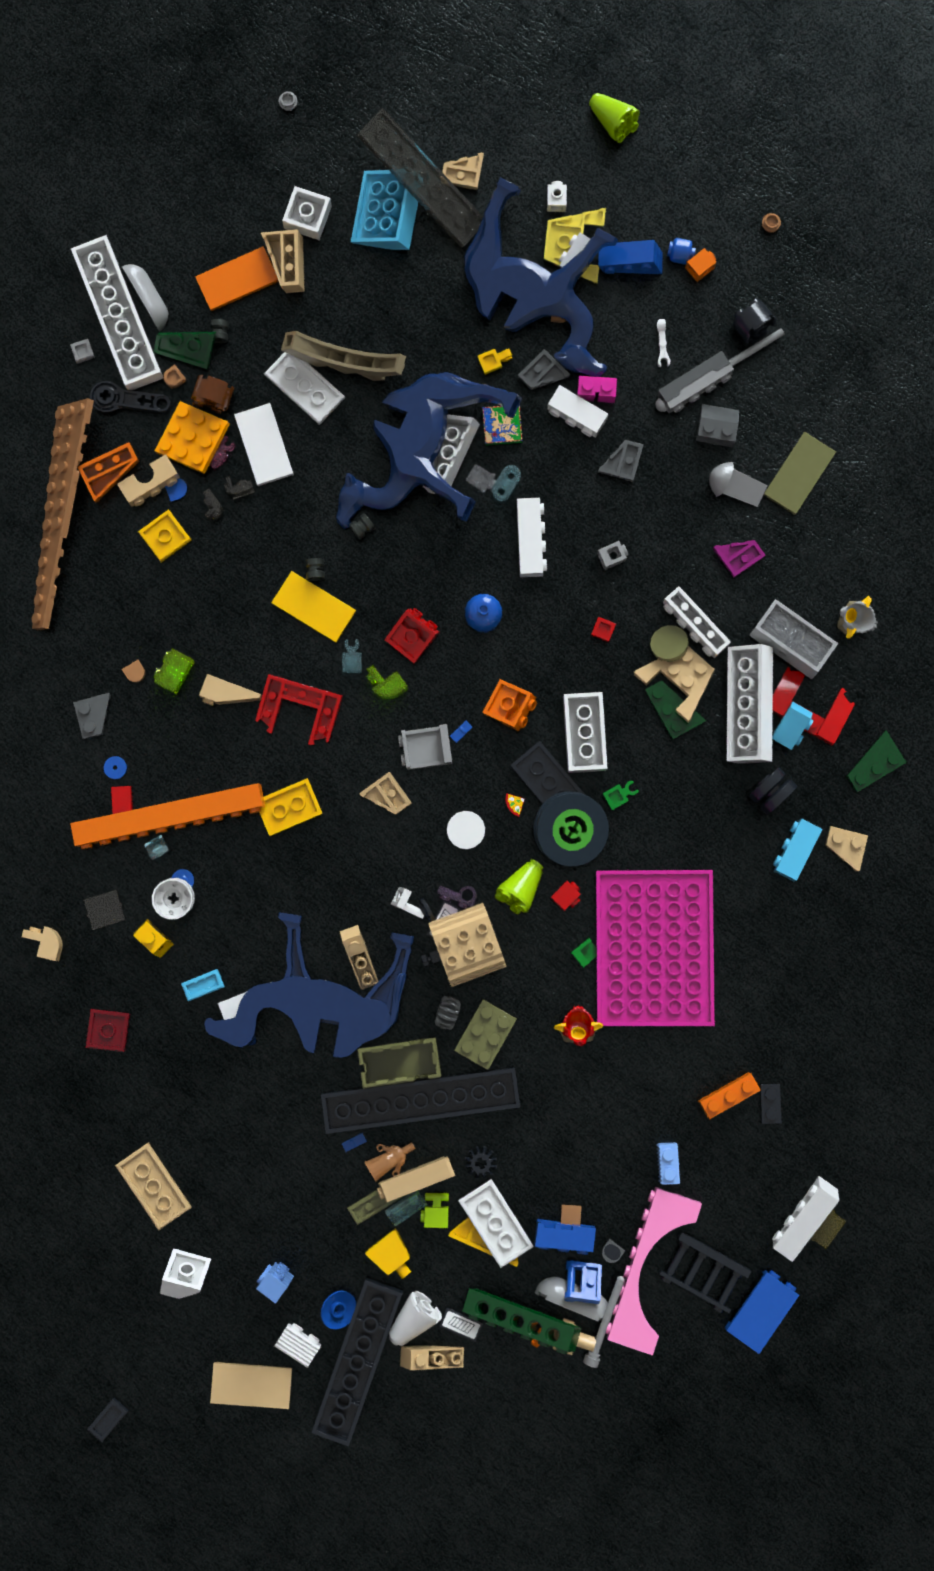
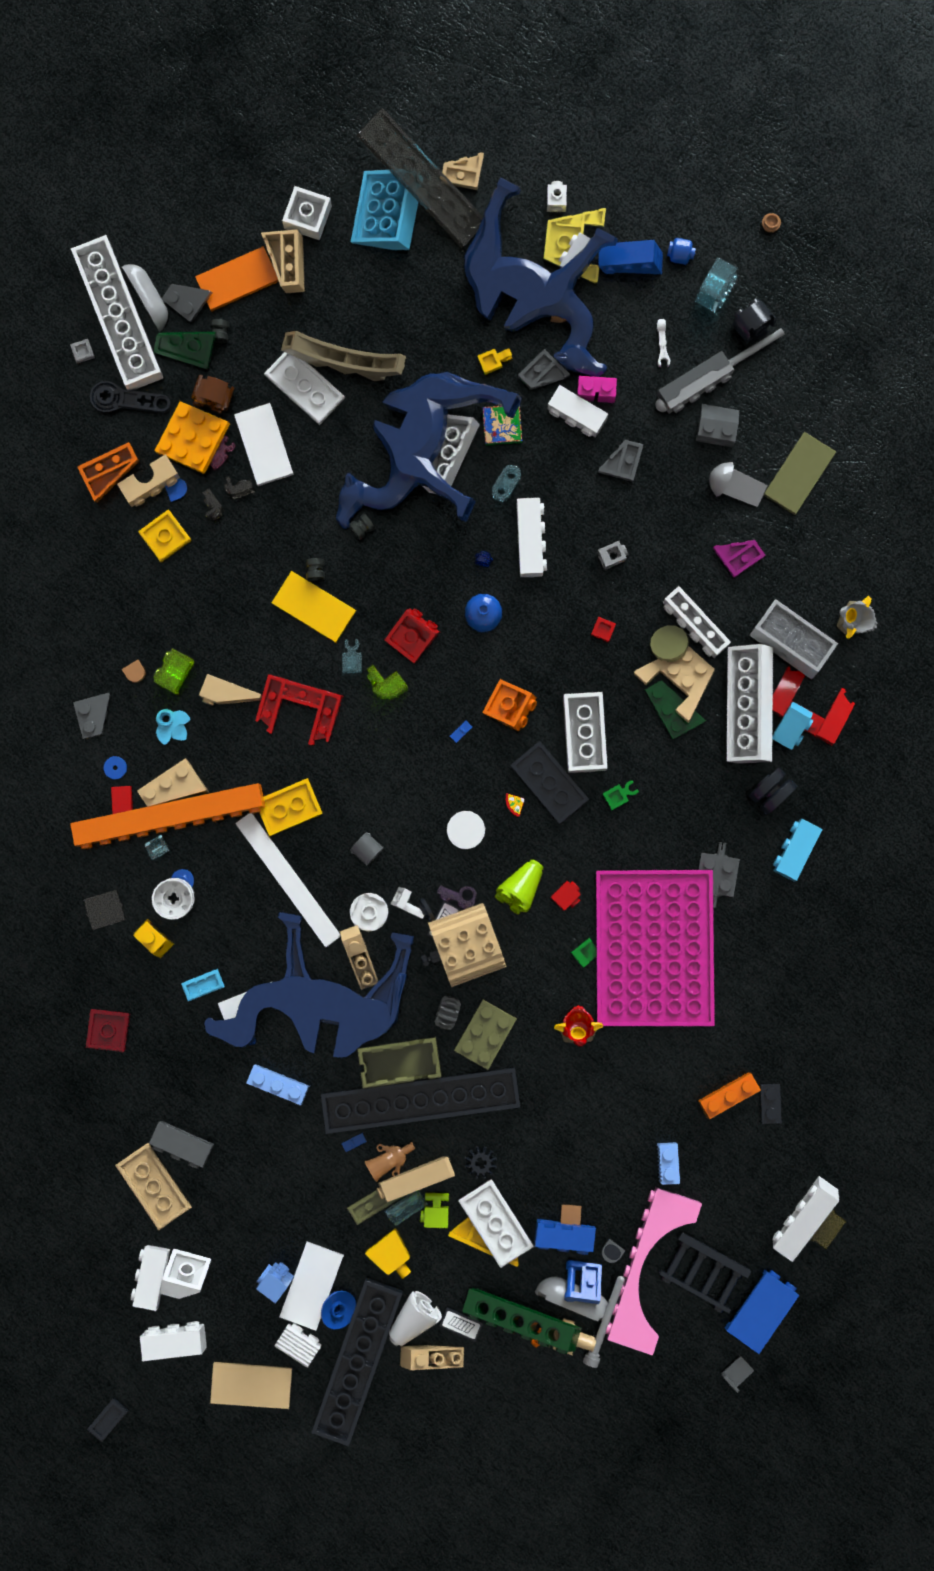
tan brick [22,926,62,961] -> none
medium nougat wing [32,398,94,630] -> none
medium nougat tile [163,365,187,388] -> none
light grey plate [279,92,297,111] -> none
tan wing [359,772,412,814] -> none
light grey panel [398,724,452,770] -> none
clear bracket [465,464,496,492] -> none
black wheel [533,791,609,866] -> none
lime cone [589,93,640,143] -> none
orange brick [685,248,716,282] -> none
tan wing [825,826,868,872] -> none
dark green wing [846,730,907,793] -> none
none -> white brick [131,1245,171,1311]
none -> tan wedge [137,759,209,807]
none -> white brick [140,1321,207,1361]
none -> dark grey brick [149,1121,214,1169]
none -> medium azure plate [156,709,190,745]
none -> dark grey wing [161,284,213,322]
none -> white tile [235,813,341,947]
none -> light blue brick [247,1064,310,1105]
none -> white tile [280,1241,344,1331]
none -> dark grey piece [350,832,384,866]
none -> white tile [350,893,388,932]
none -> clear blue plate [475,551,493,567]
none -> clear light blue brick [695,257,738,312]
none -> dark grey plate [699,842,740,908]
none -> dark grey bracket [721,1356,754,1393]

